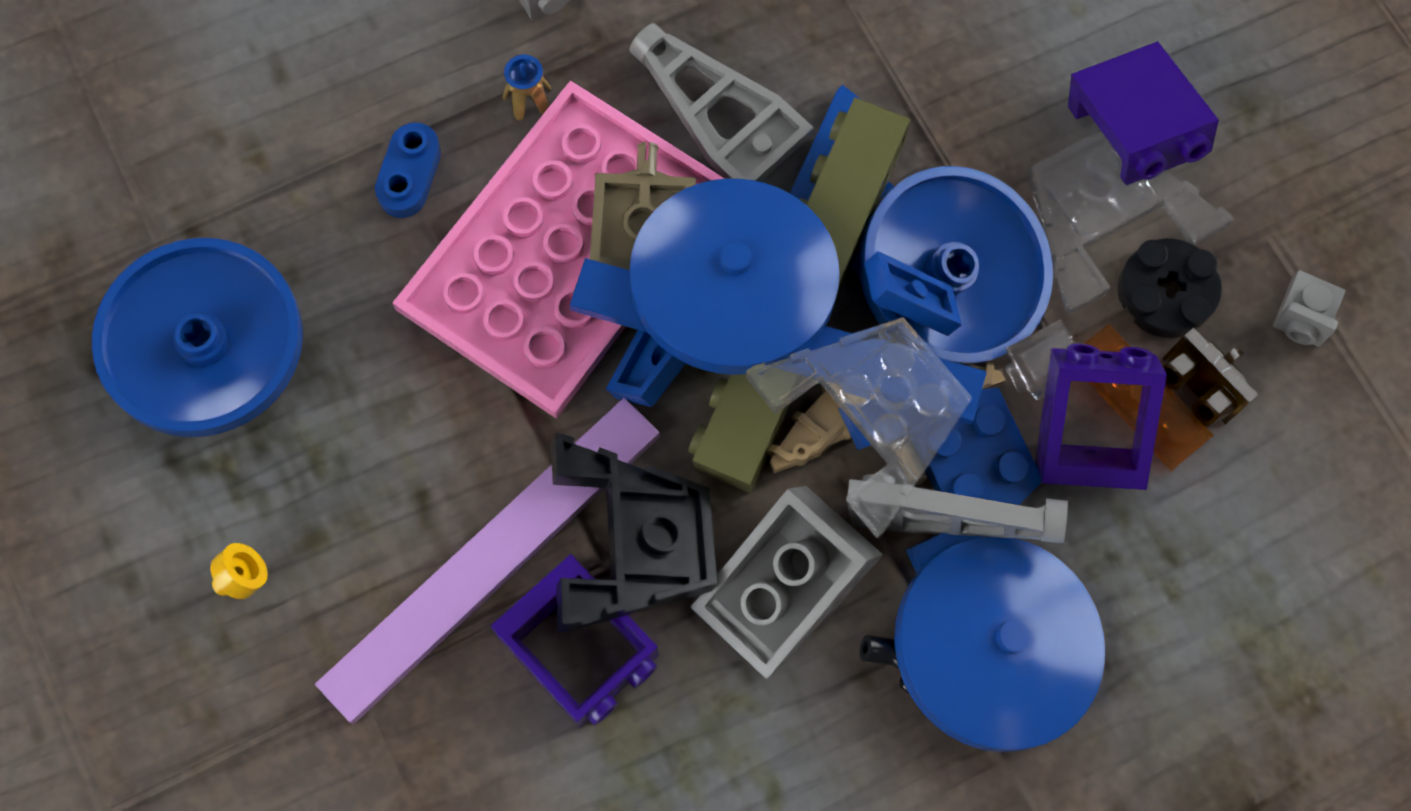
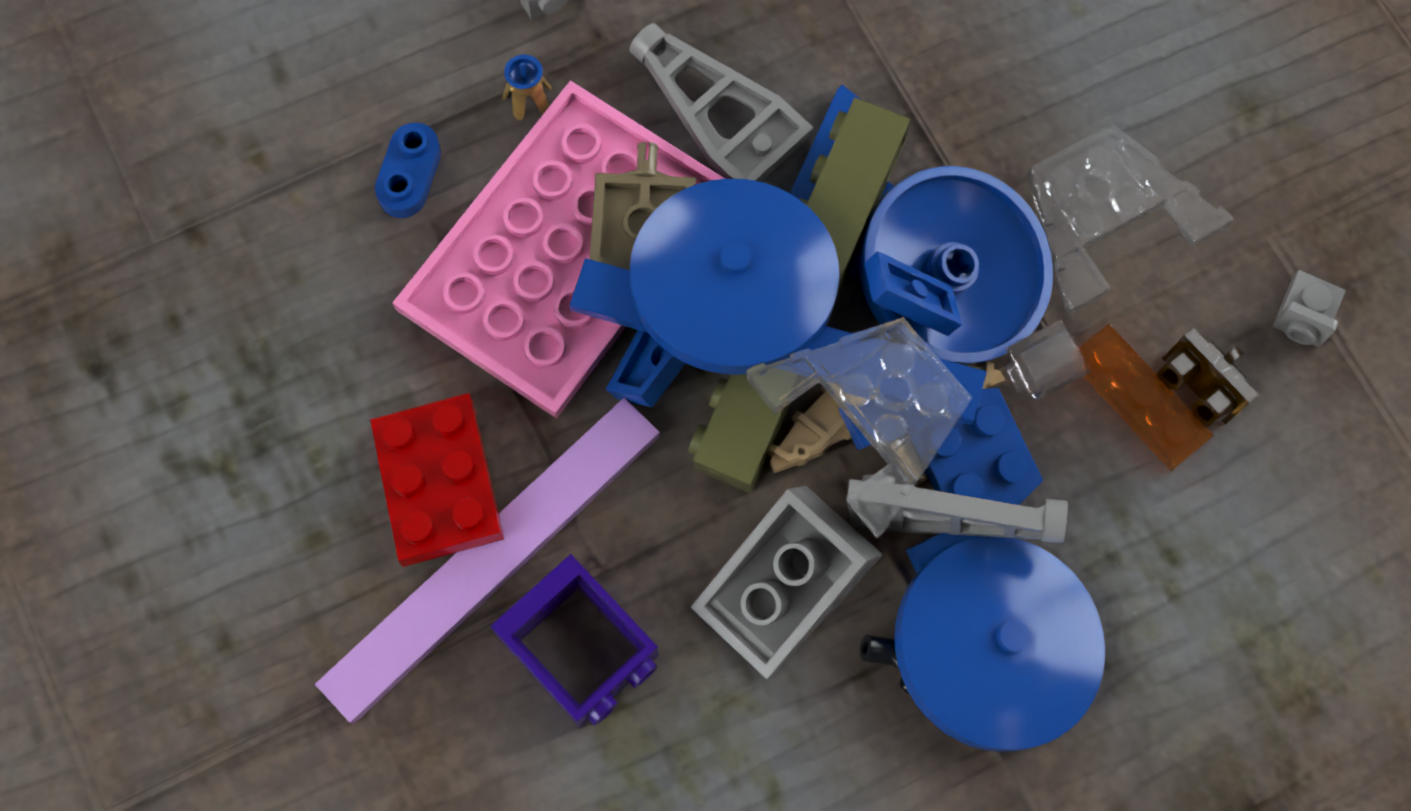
blue dish [92,238,303,437] -> none
yellow tile [210,543,268,599] -> none
black wing [551,433,717,632] -> none
dark purple window [1035,343,1167,490] -> none
dark purple panel [1067,41,1219,185] -> none
black plate [1118,238,1222,338] -> none
none -> red plate [370,393,504,567]

